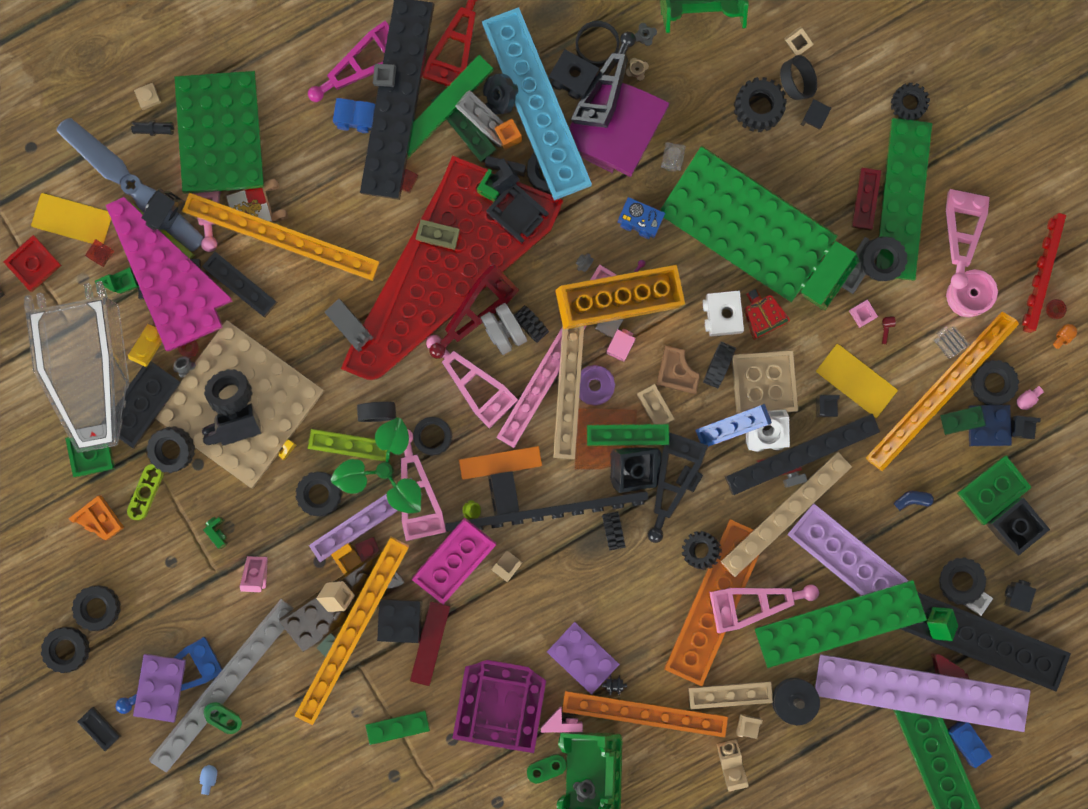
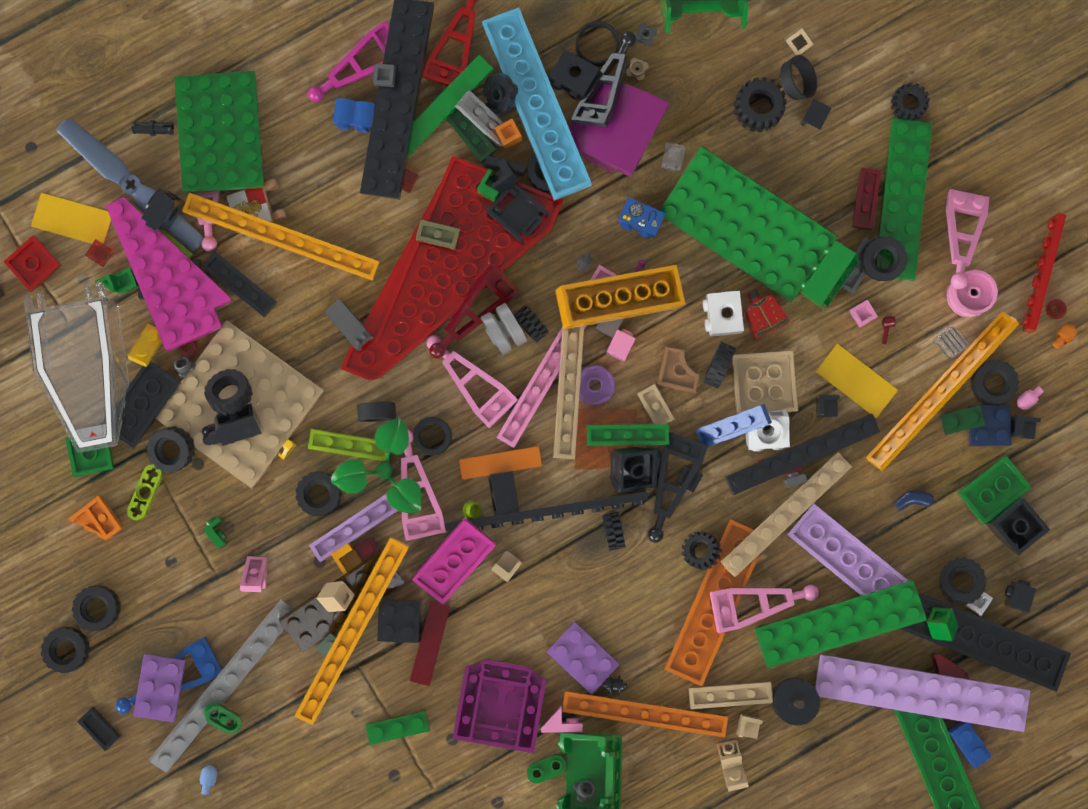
tan plate [134,83,161,110] -> none

